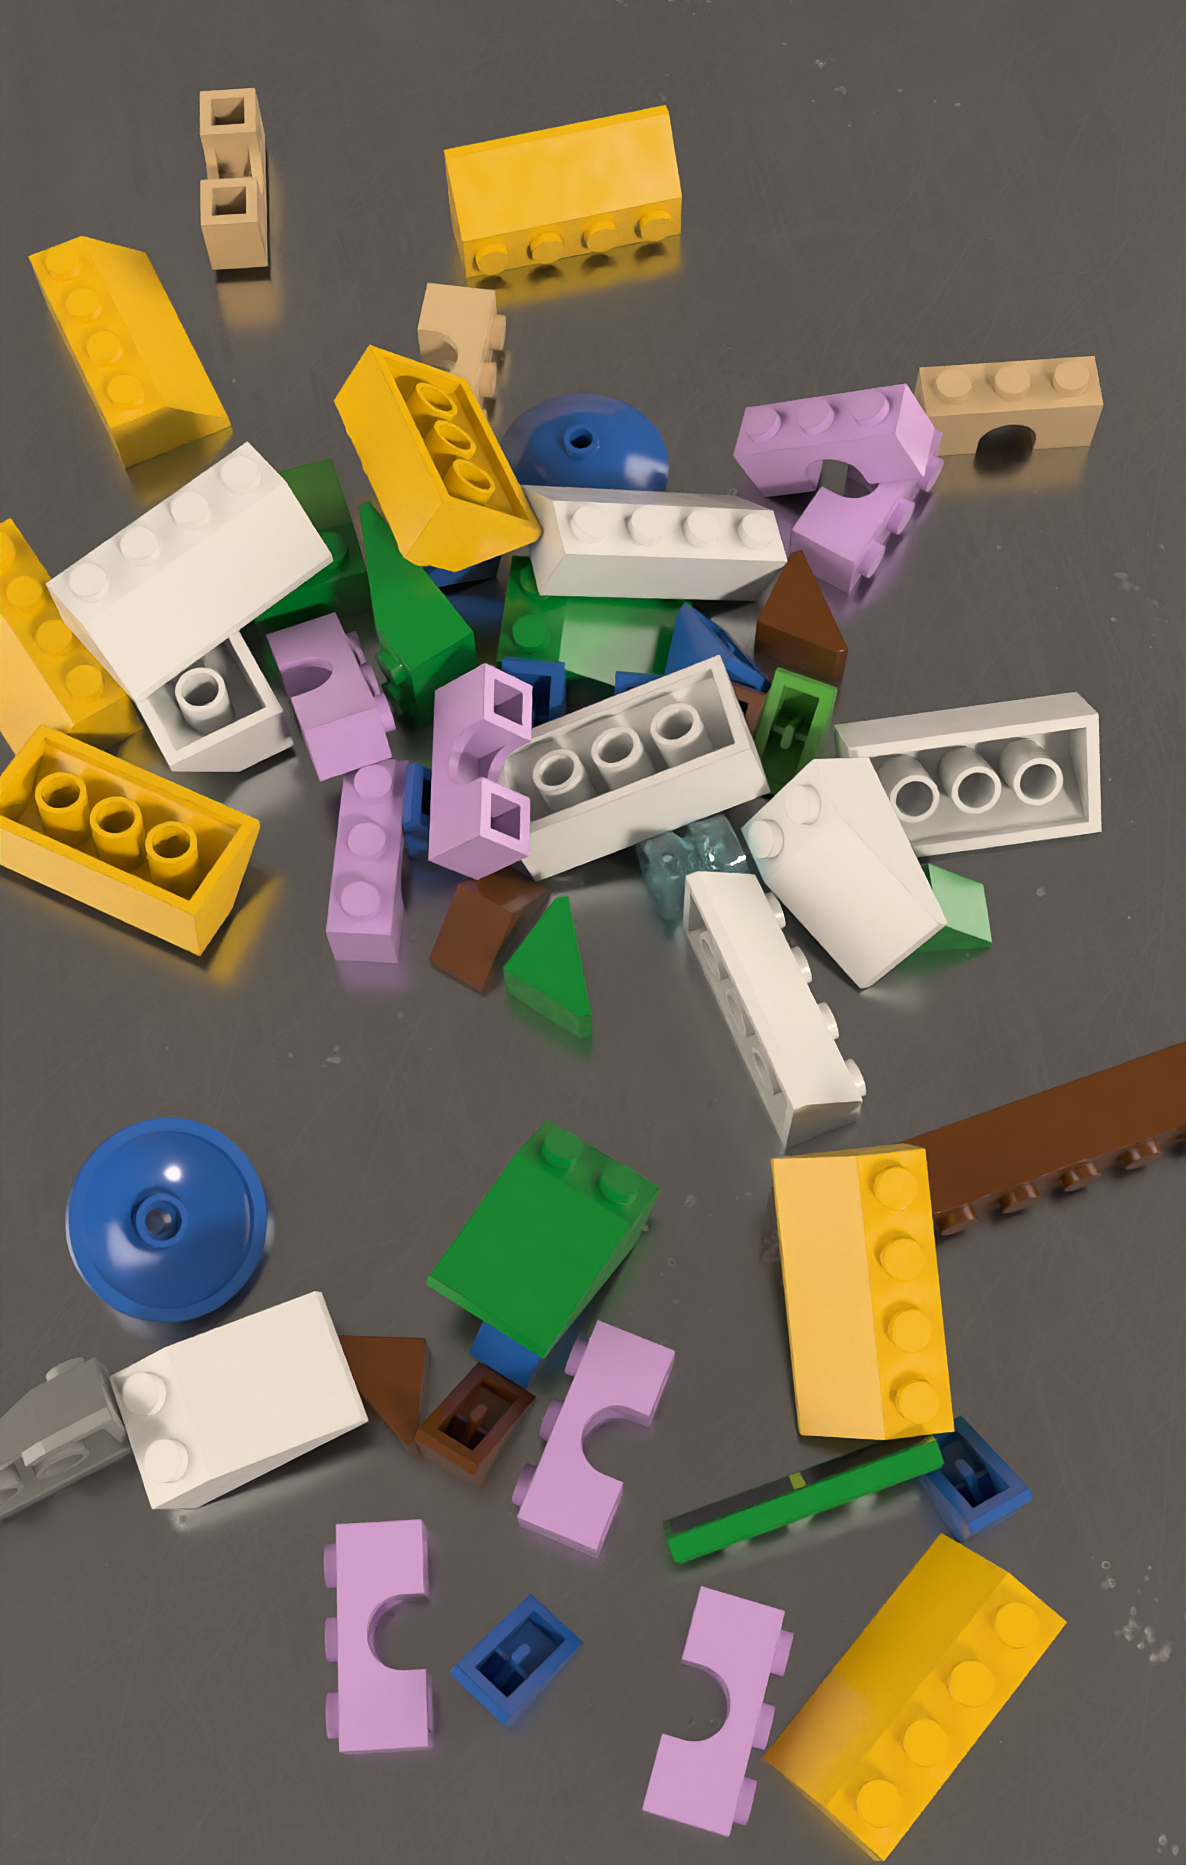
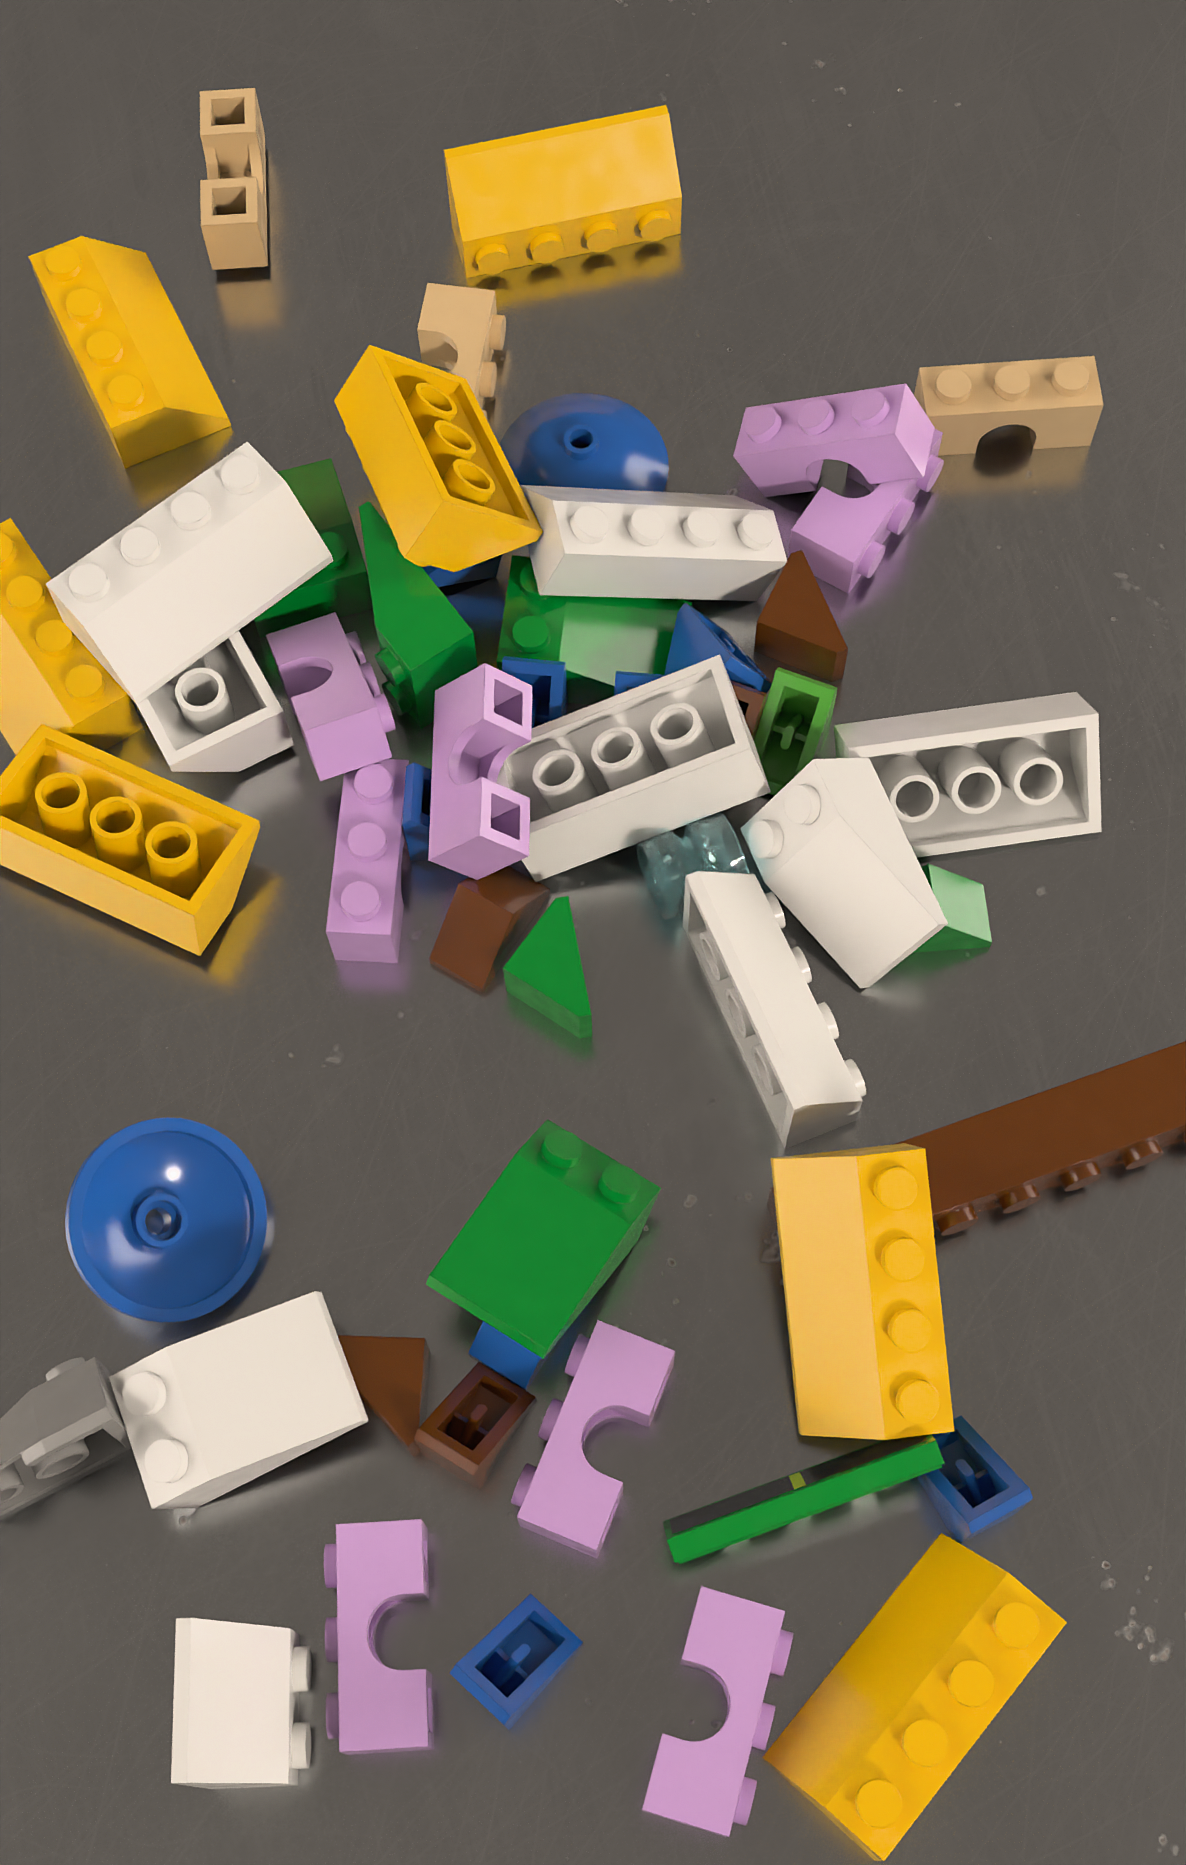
none -> white slope [171,1618,312,1789]

